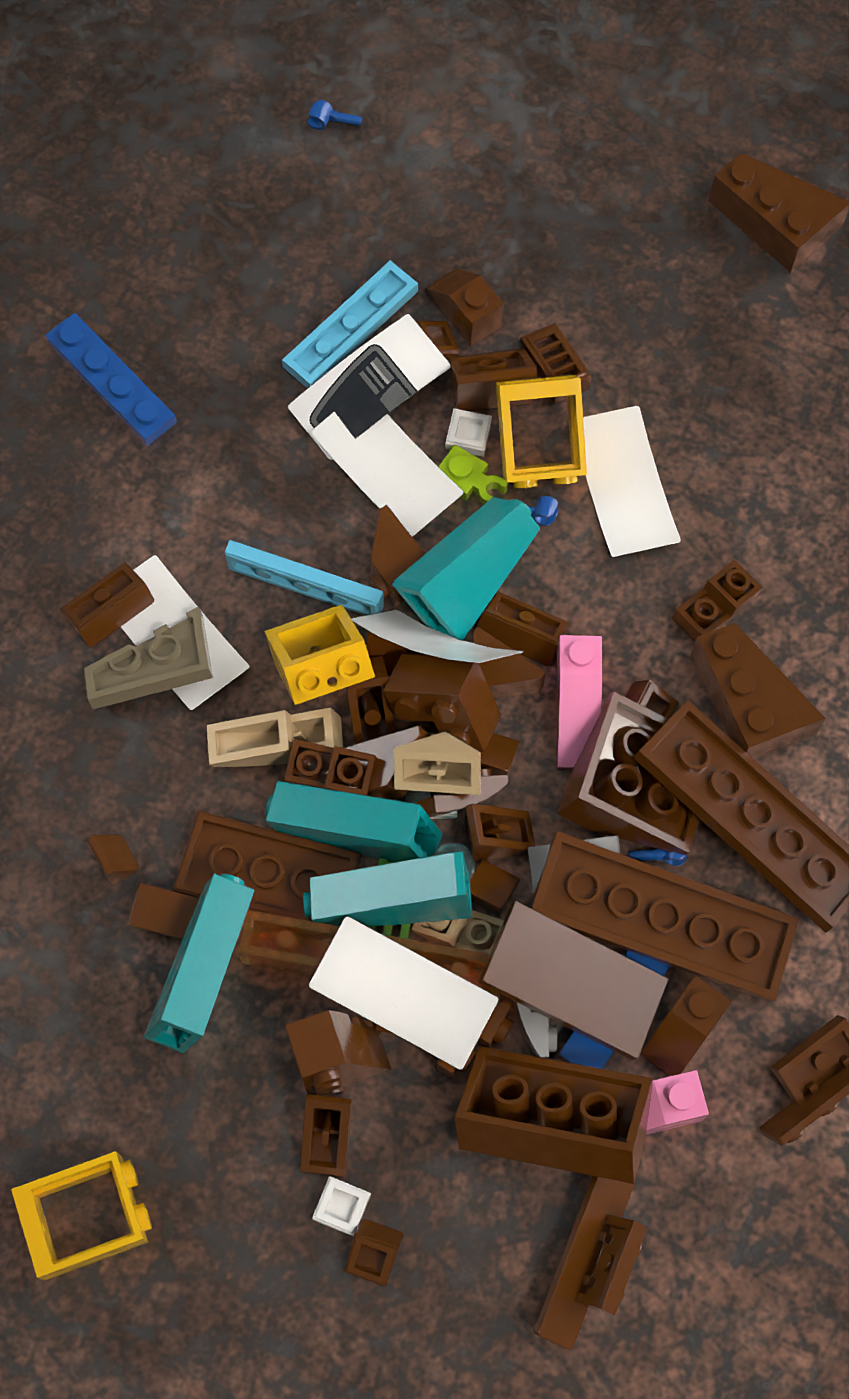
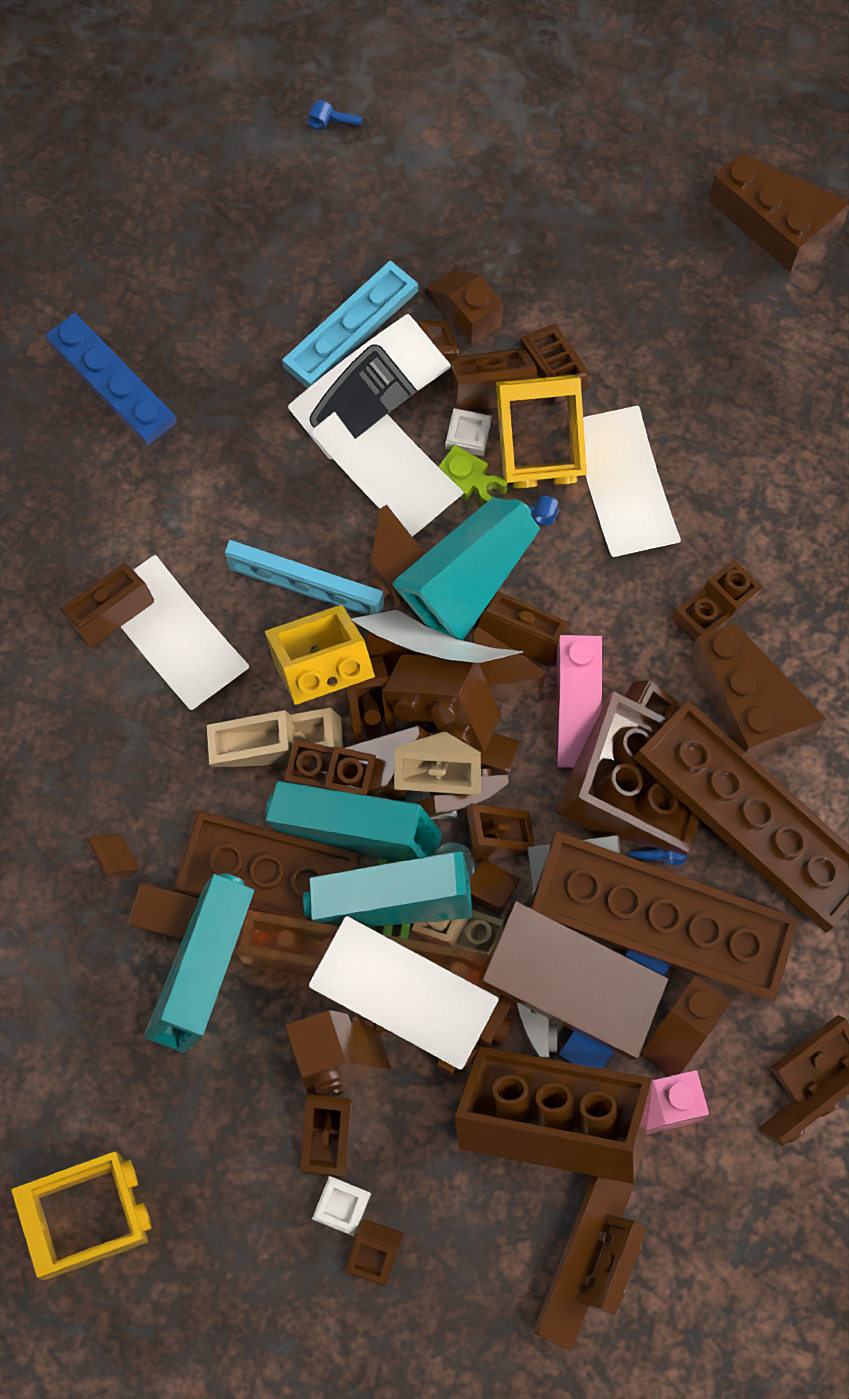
dark tan wing [84,606,213,709] -> none

